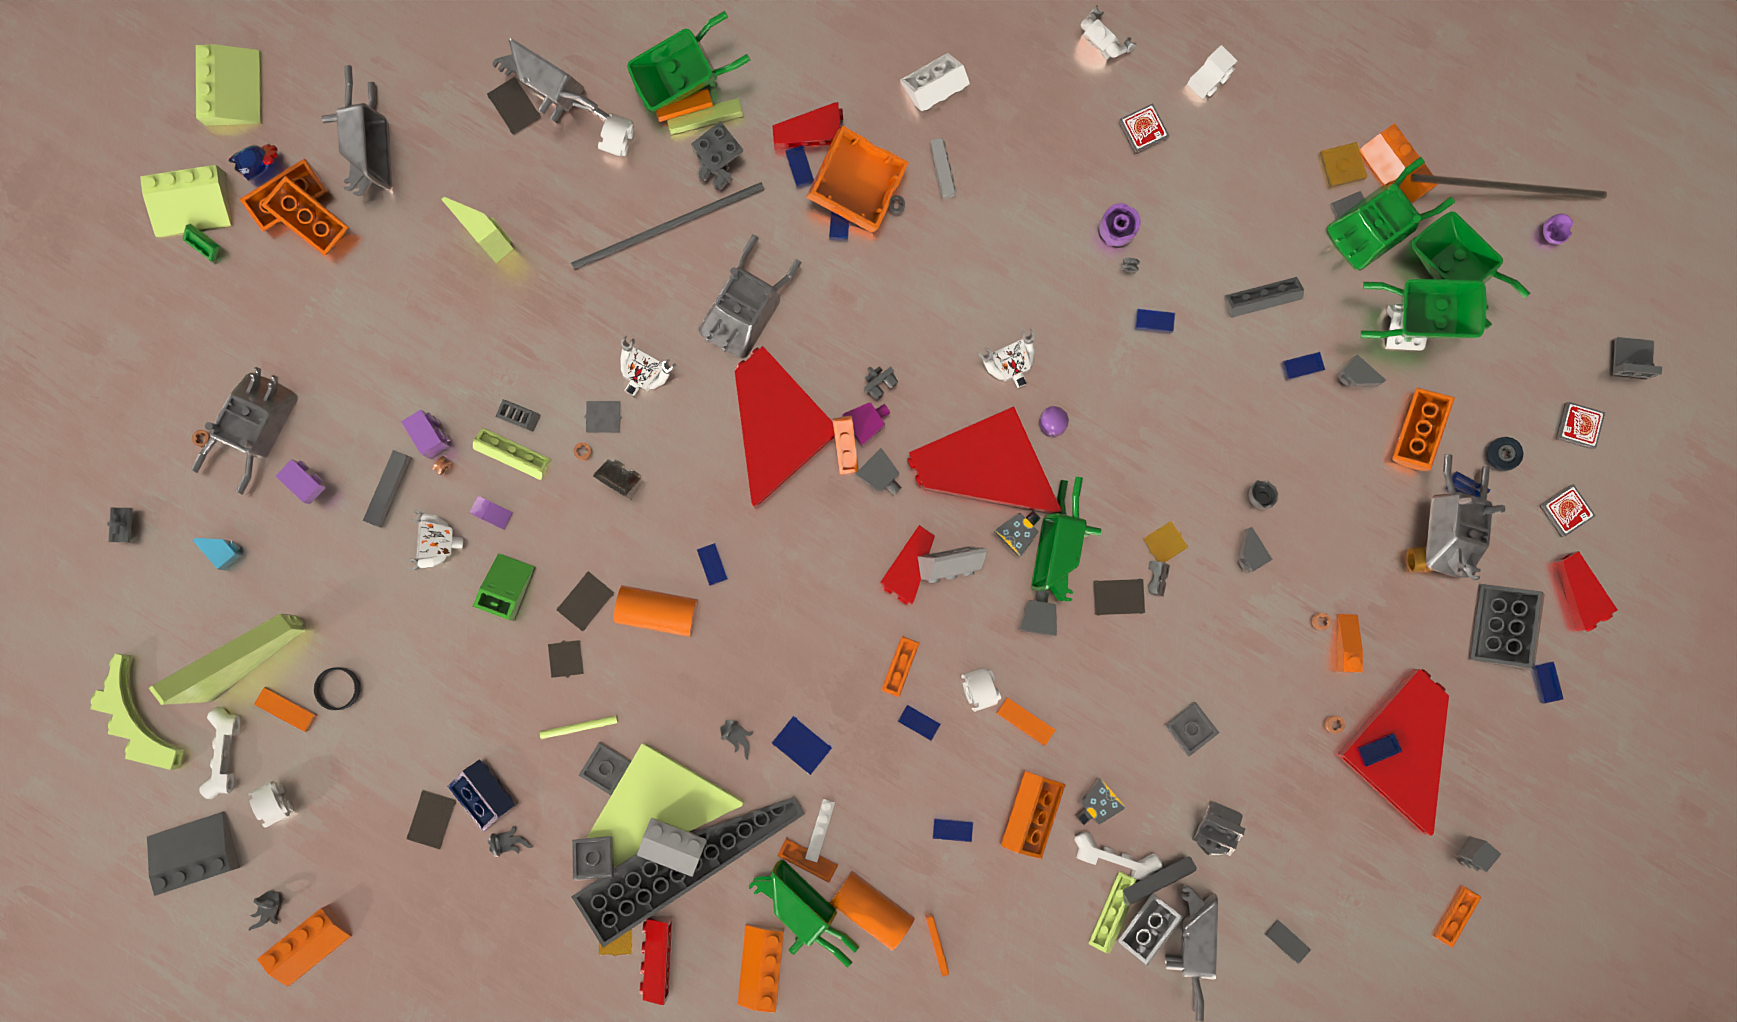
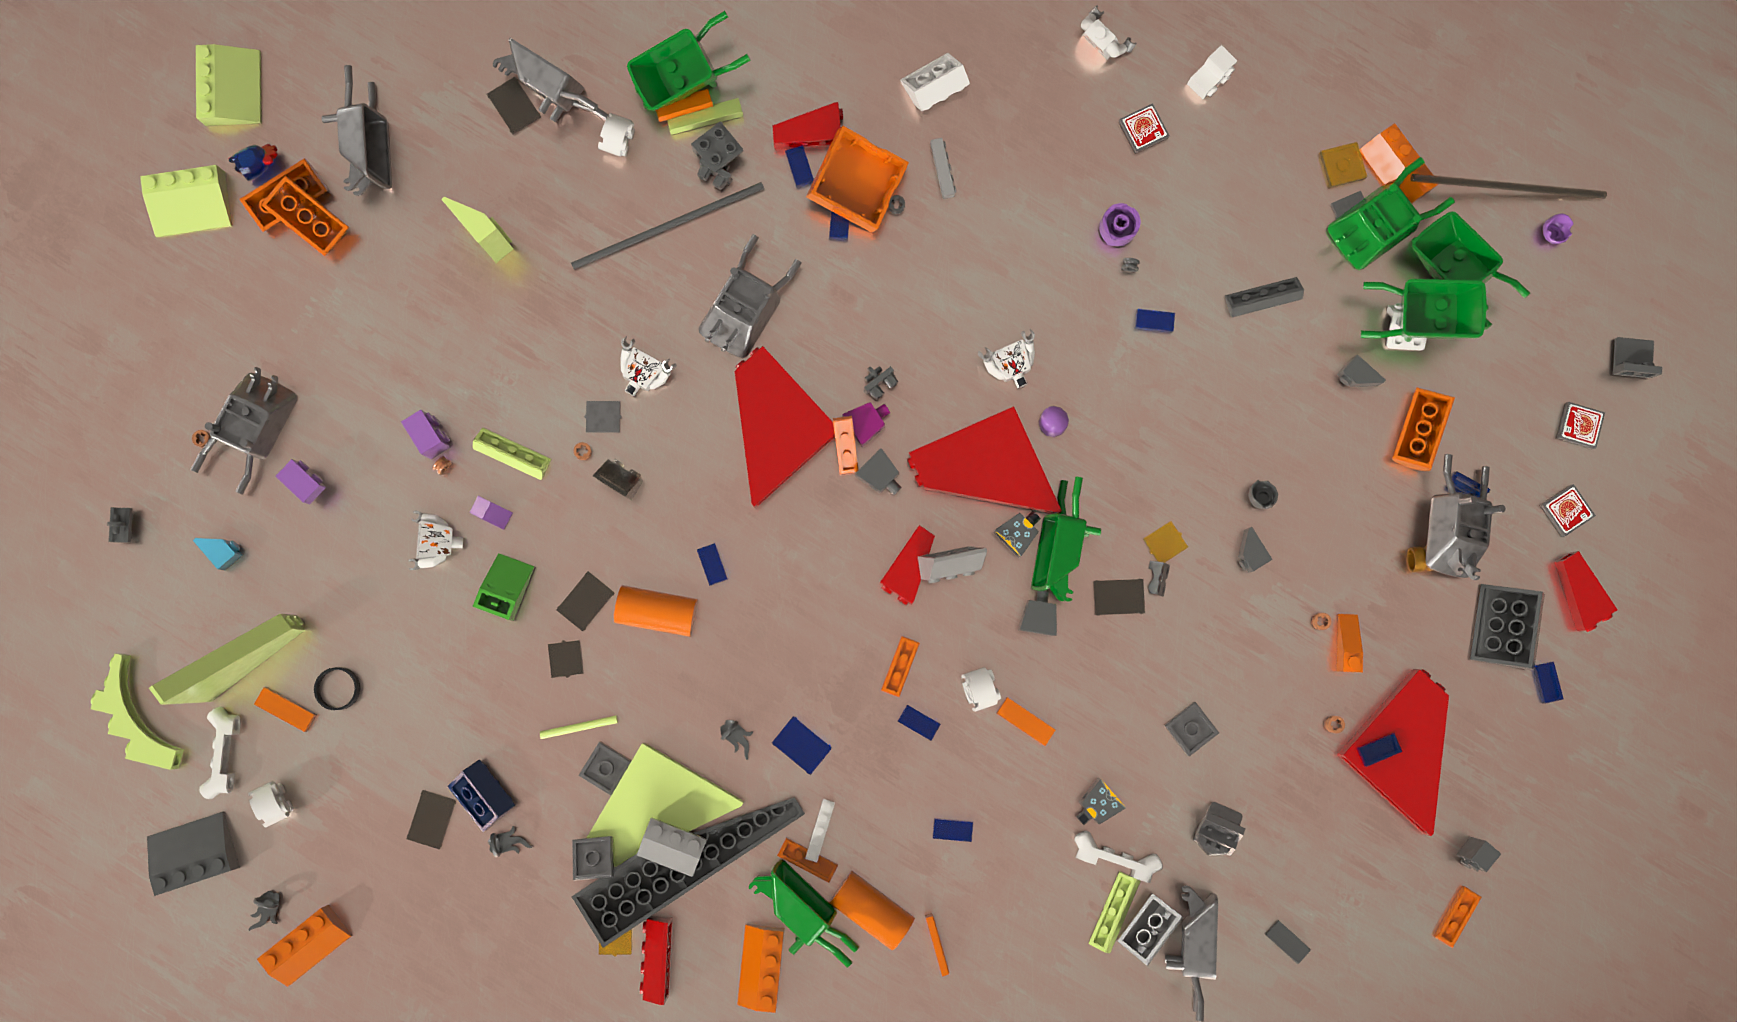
green plate [183,224,220,262] -> none
dark grey slope [363,450,411,528] -> none
dark grey slope [495,399,540,432] -> none
orange slope [1001,771,1066,859] -> none
dark grey slope [1123,856,1197,907] -> none
clear blue tile [1282,352,1325,380] -> none
black bush [1487,437,1524,471] -> none

